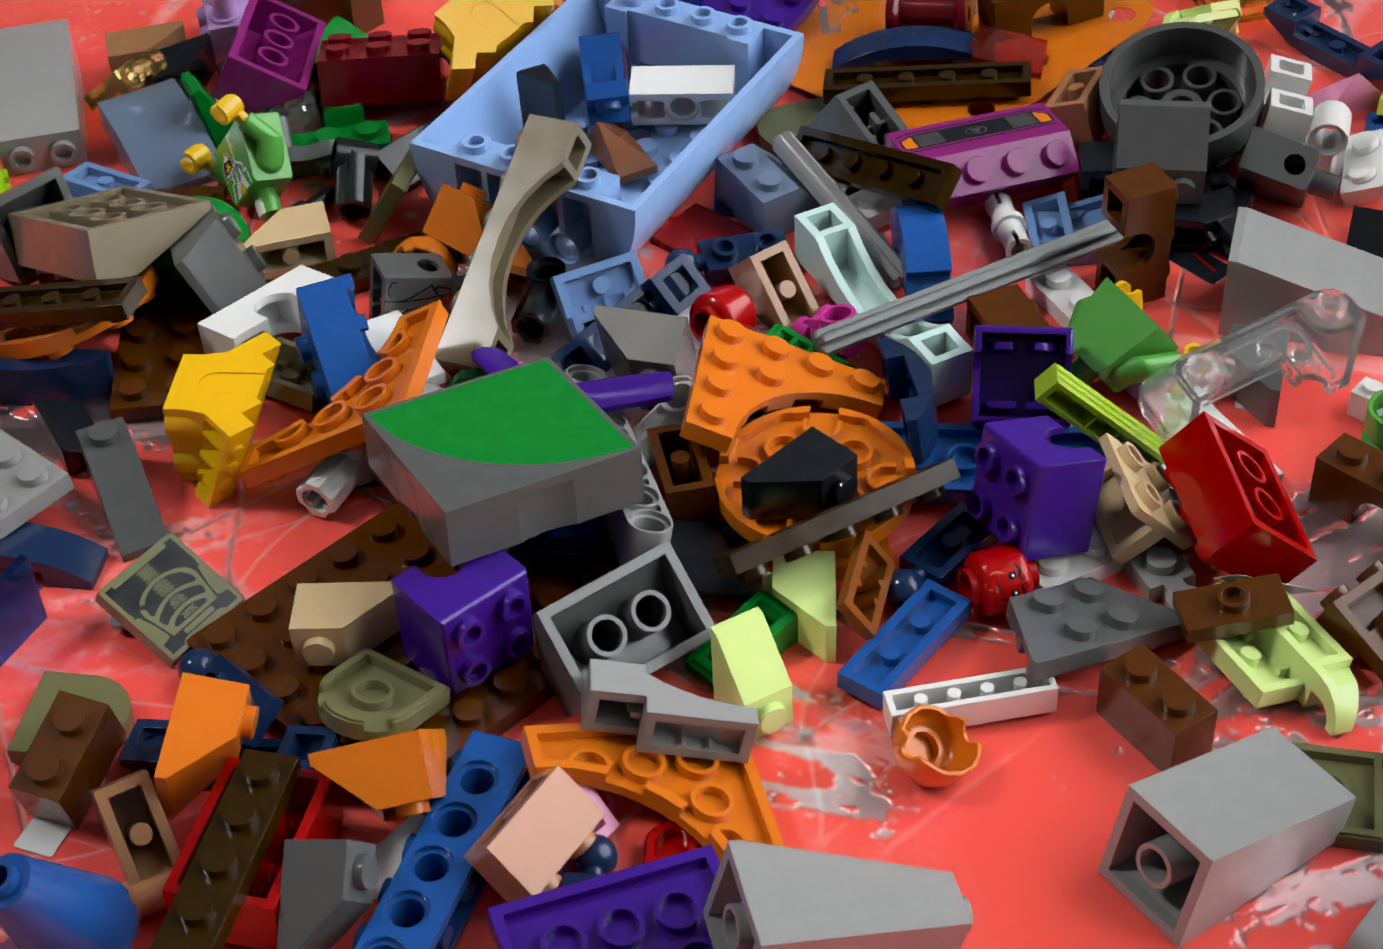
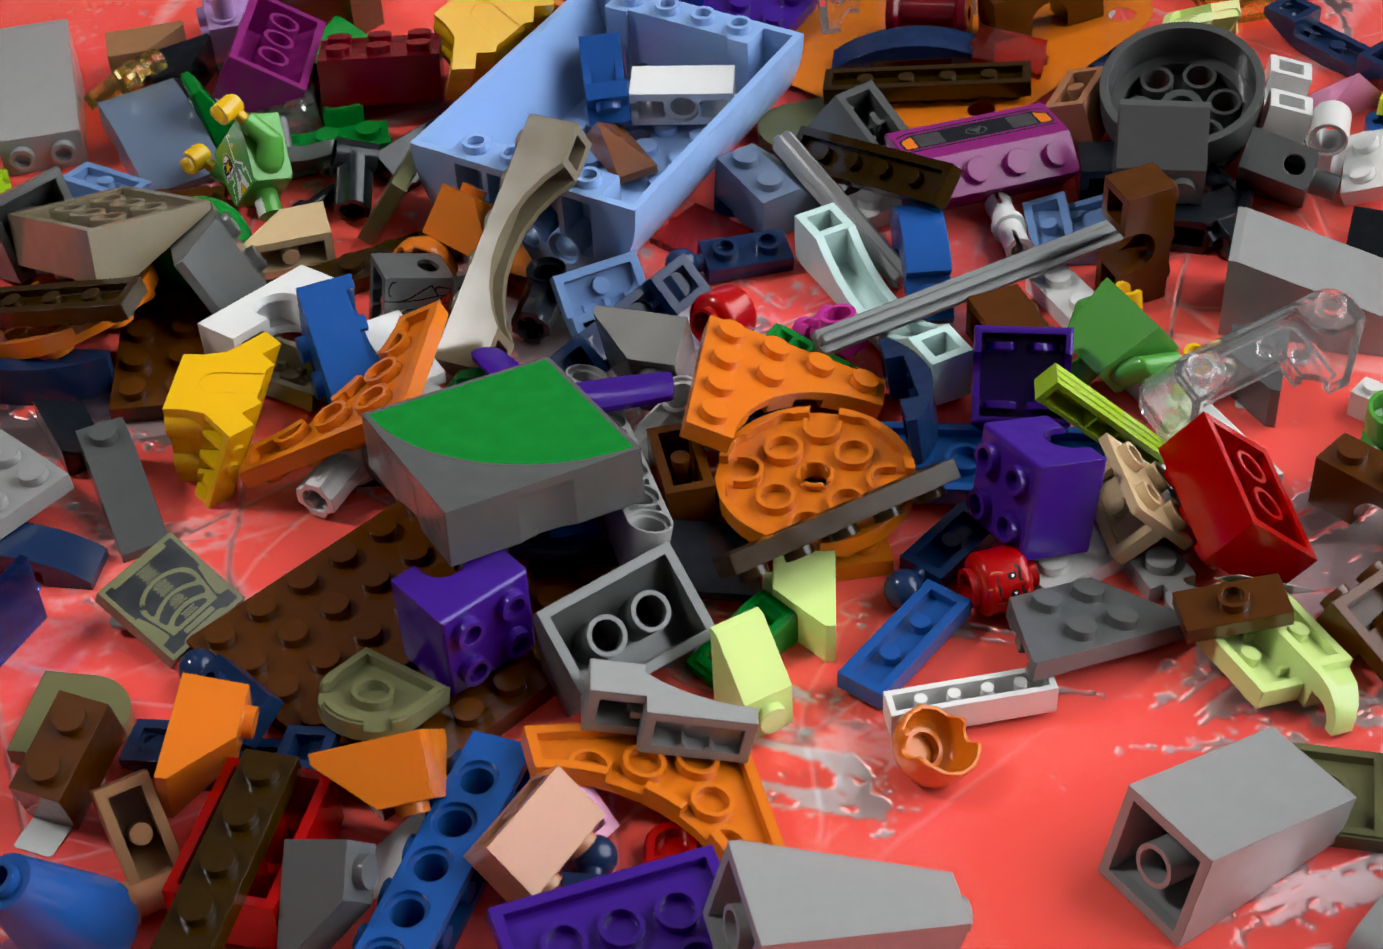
tan slope [288,581,400,666] -> none
black slope [516,63,565,129] -> none
medium nougat slope [728,240,819,329] -> none
black slope [741,426,858,520] -> none
dark orange slope [836,529,896,640] -> none
reddish brown brick [1096,643,1218,772] -> none
black sticker [1169,251,1228,285] -> none

